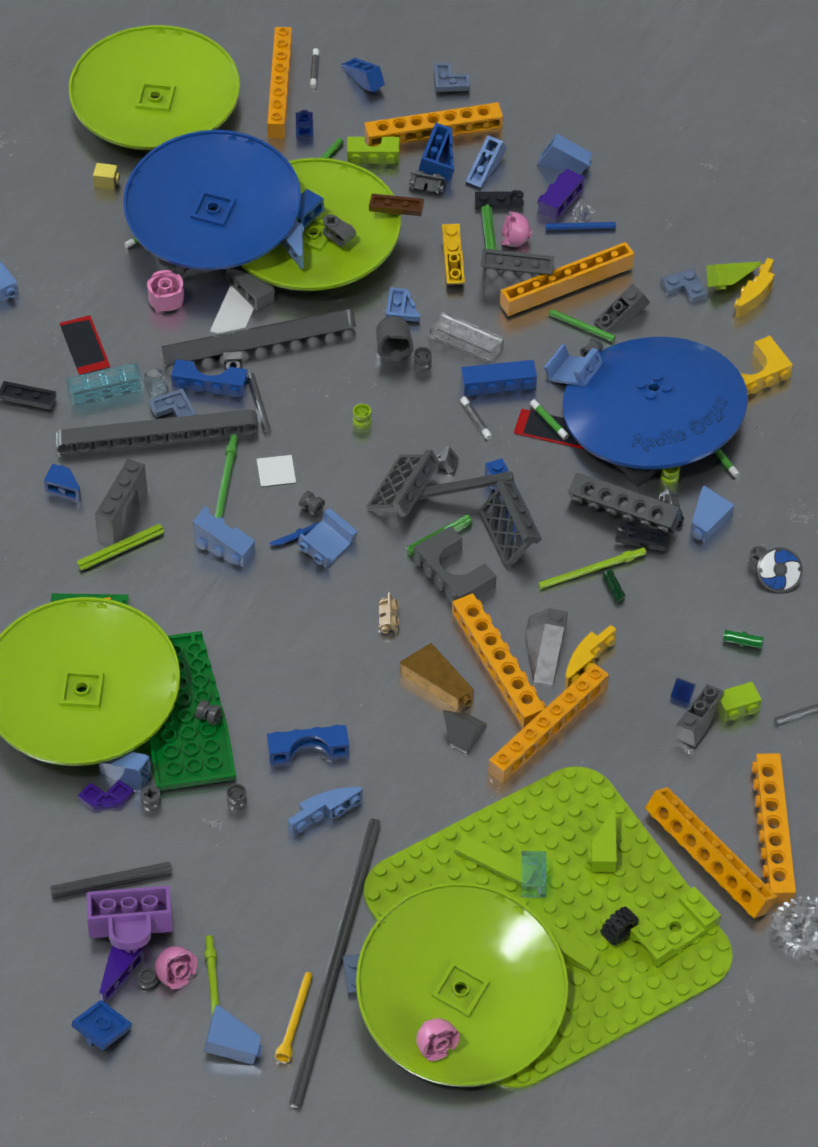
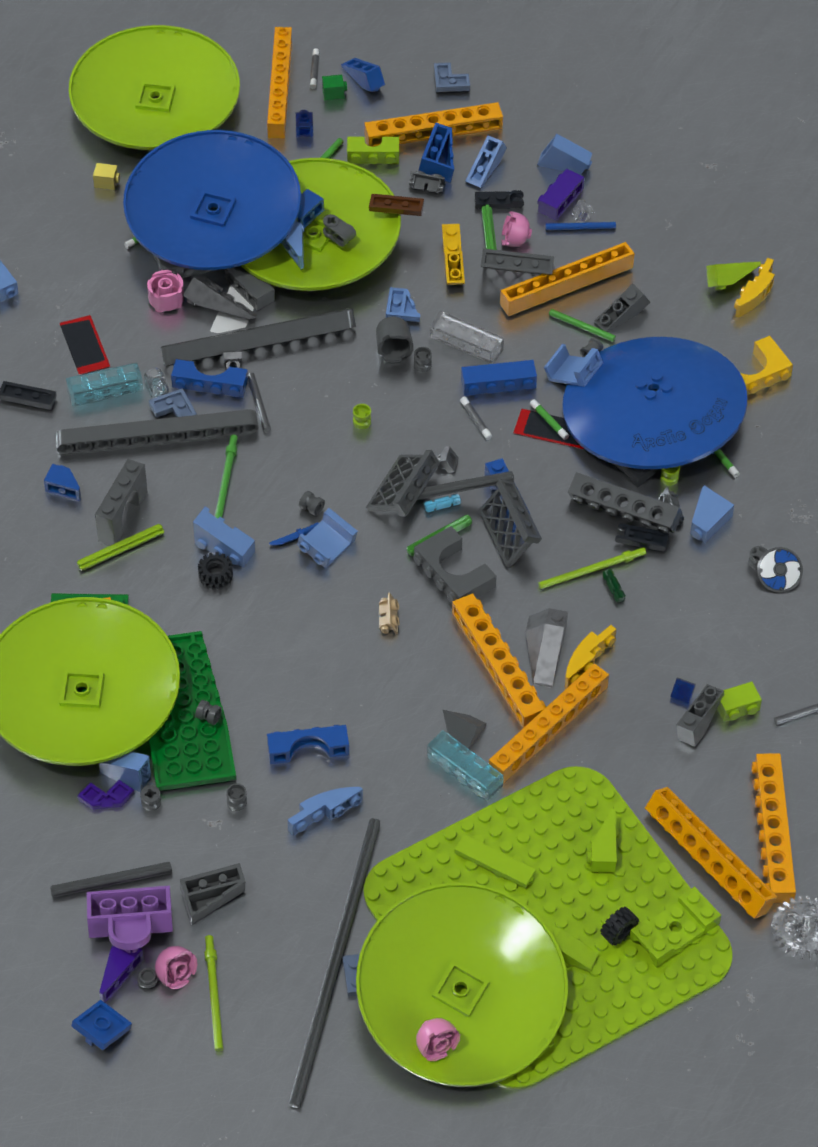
medium blue slope [203,1005,263,1065] -> none
white sticker [257,455,296,486] -> none
yellow piece [274,972,313,1063] -> none
pearl gold slope [400,643,474,710] -> none
clear light blue panel [521,851,546,898] -> none
sand blue plate [660,268,708,303] -> none
green pin [723,629,764,649] -> none
none -> dark grey wedge [180,863,246,925]
none -> flat silver wedge [183,276,257,319]
none -> black tyre [198,552,233,589]
none -> green brick [322,74,347,100]
none -> medium azure axle [424,494,461,512]
none -> clear light blue brick [427,730,504,801]

